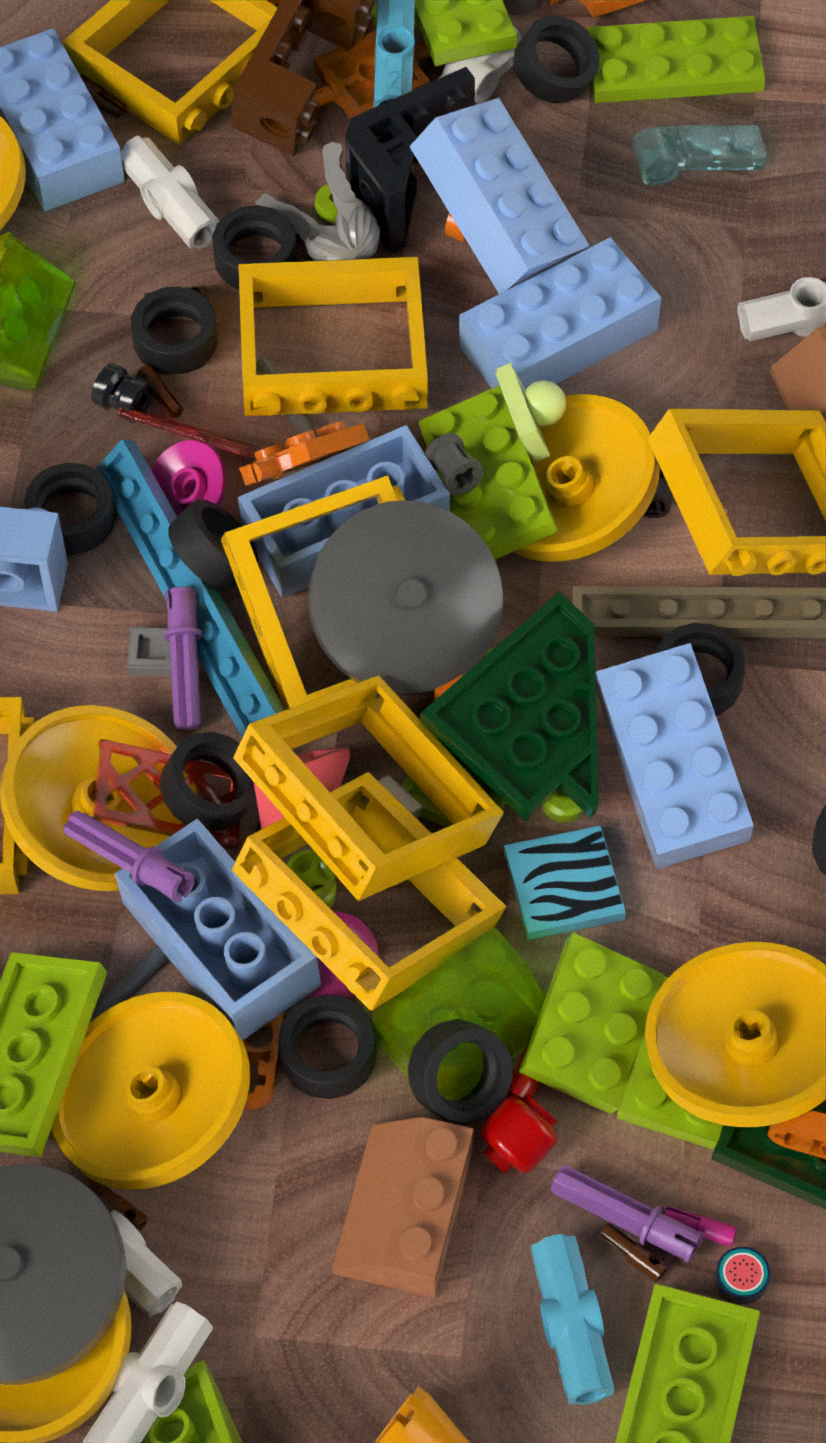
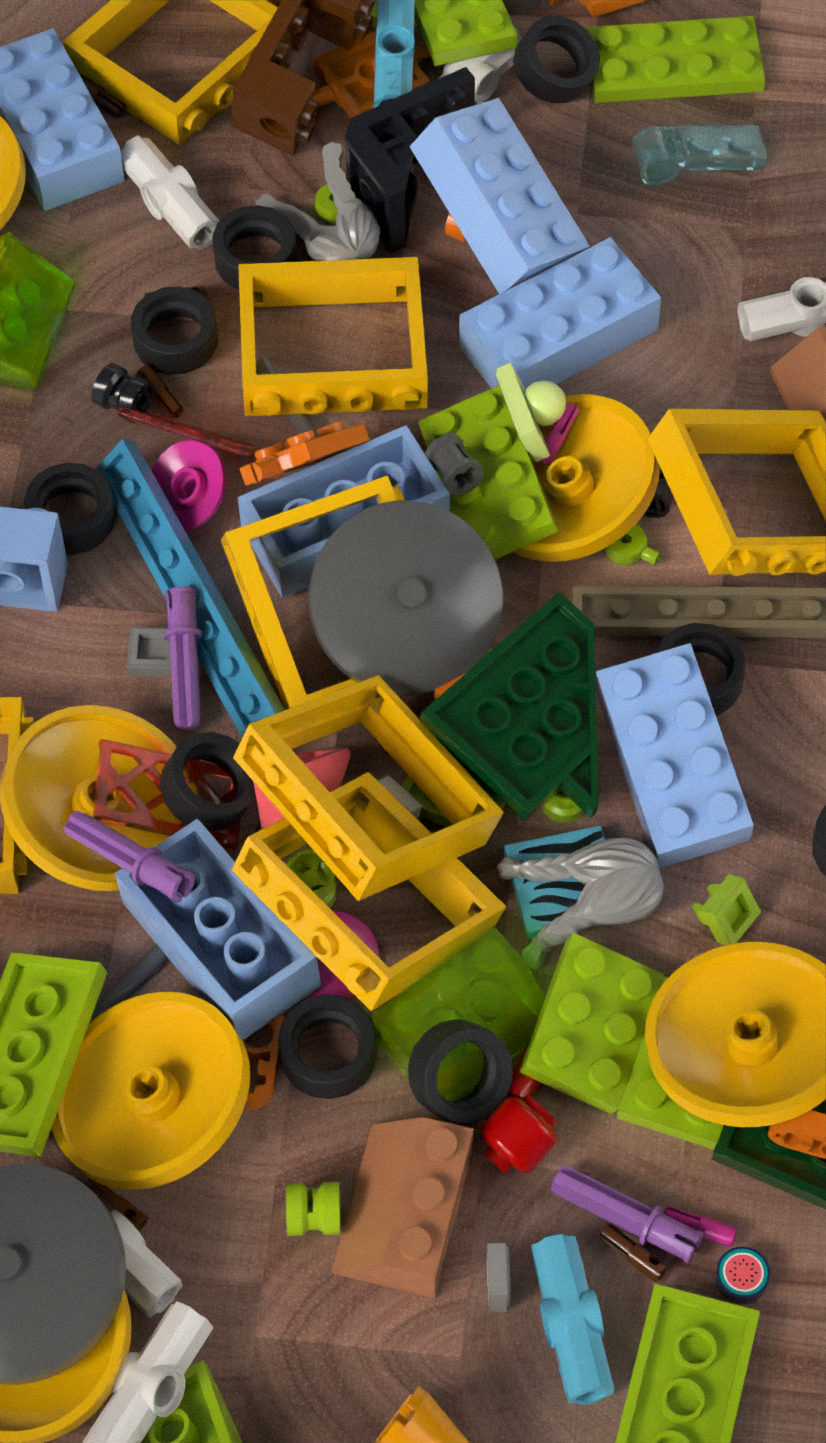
black tyre [168,499,258,590] -> none
none -> lime wheel [286,1182,341,1236]
none -> light grey tile [487,1243,511,1313]
none -> light grey hair [496,838,664,970]
none -> dark pink pin [540,403,579,466]
none -> lime piece [604,524,661,566]
none -> lime tile [692,874,761,945]

